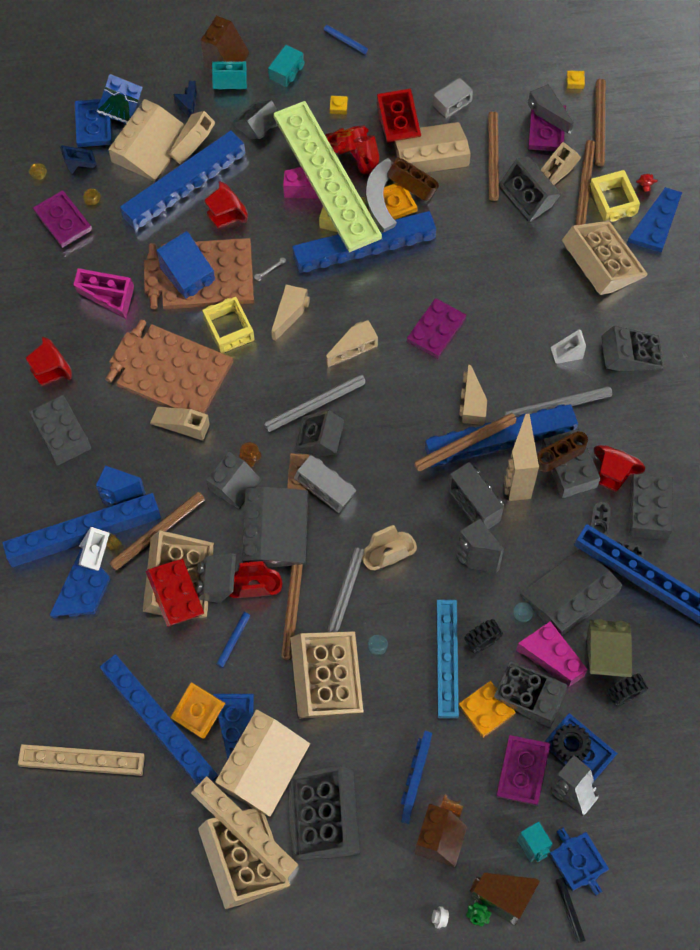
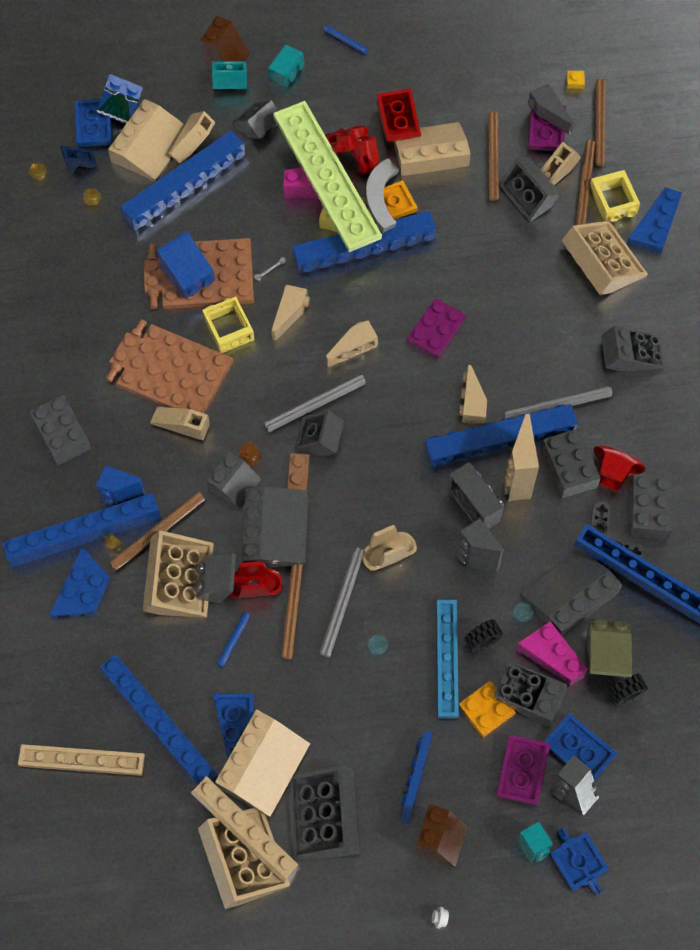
red piece [26,337,72,386] -> none
magenta plate [33,190,92,248] -> none
dark pink wedge [73,268,134,319] -> none
white slope [78,527,110,571] -> none
red plate [146,558,204,627] -> none
light orange plate [170,682,225,739] -> none
dark blue slope [173,80,197,118] -> none
red piece [205,181,248,228] -> none
tan slope [290,632,363,719] -> none
light grey brick [294,455,356,513] -> none
yellow plate [330,96,348,115] -> none
reddish brown beam [387,158,439,201] -> none
medium nougat axle [414,413,517,471] -> none
light grey brick [433,78,473,118] -> none
clear orange brick [441,794,464,818] -> none
green plant [466,902,491,926] -> none
reddish brown slope [470,873,540,926] -> none
reddish brown beam [537,431,588,472] -> none
white slope [551,330,586,364] -> none
black tyre [552,724,591,763] -> none
black bar [556,877,586,943] -> none
red plant [636,174,658,192] -> none

